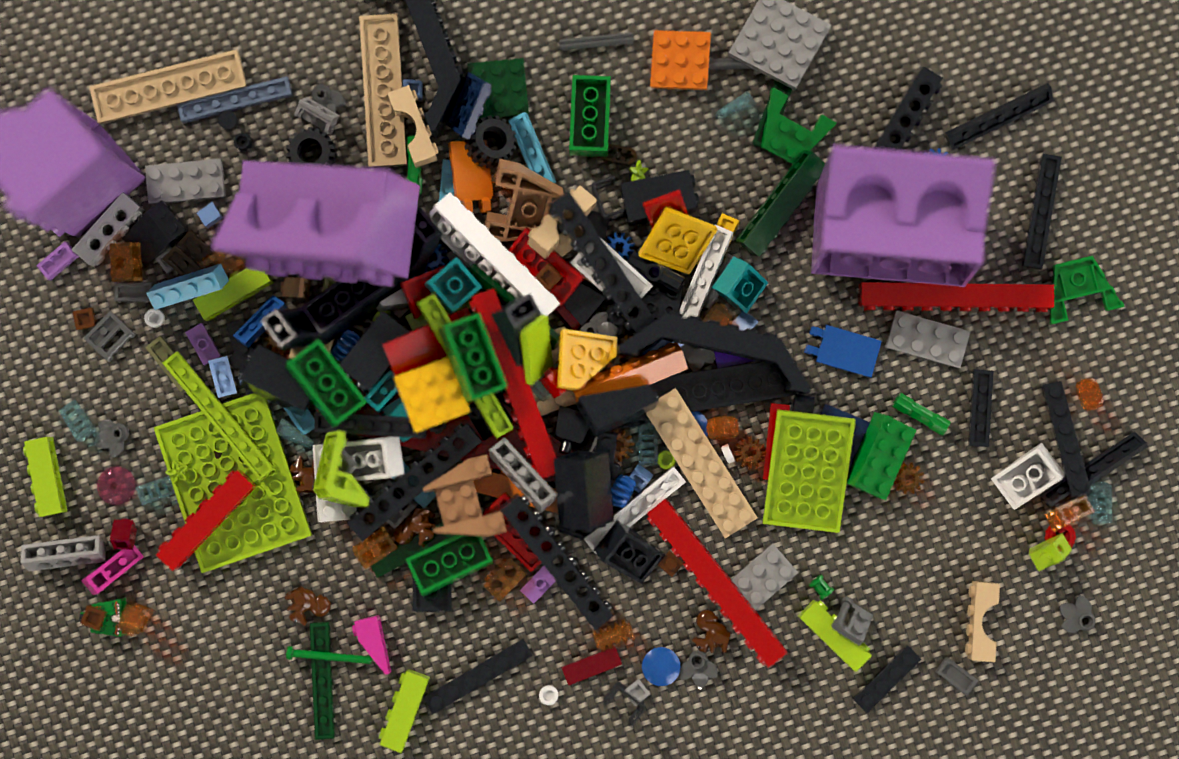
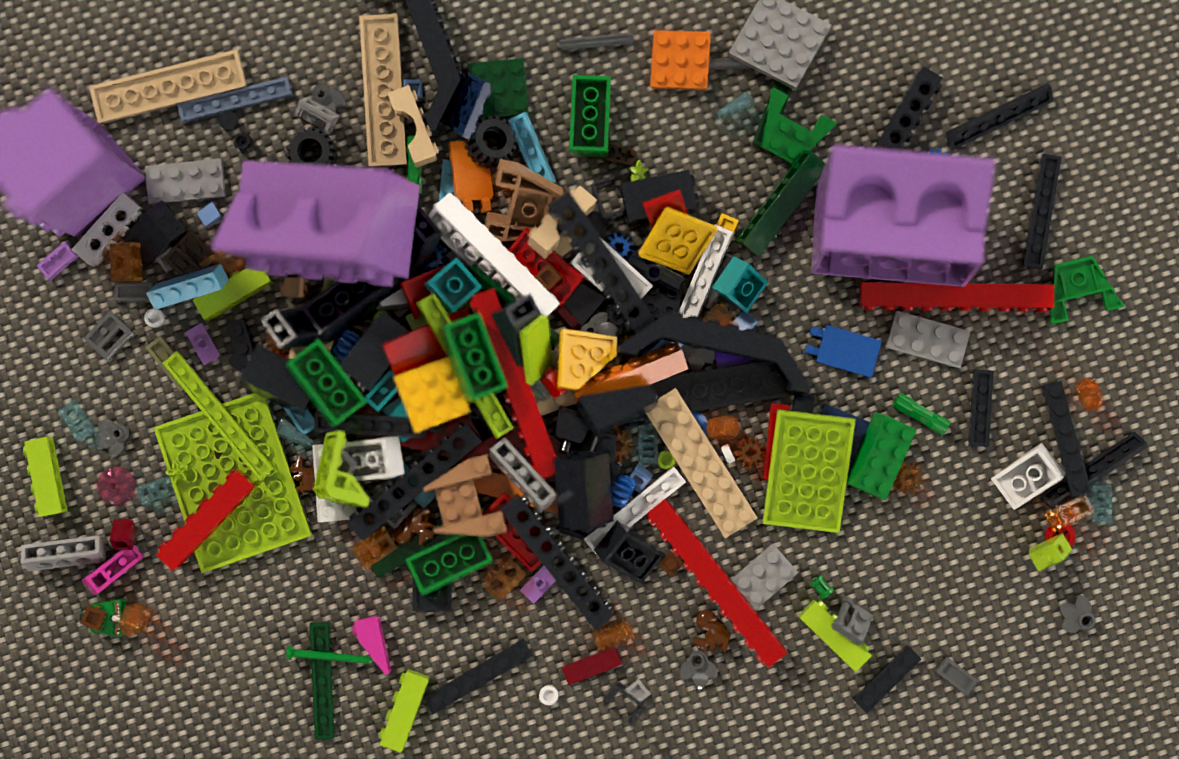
reddish brown plate [72,308,97,331] -> none
light blue plate [208,356,237,398] -> none
blue plate [233,295,288,348] -> none
reddish brown animal [284,586,331,626] -> none
blue dish [642,647,680,686] -> none
tan arch [965,581,1000,662] -> none

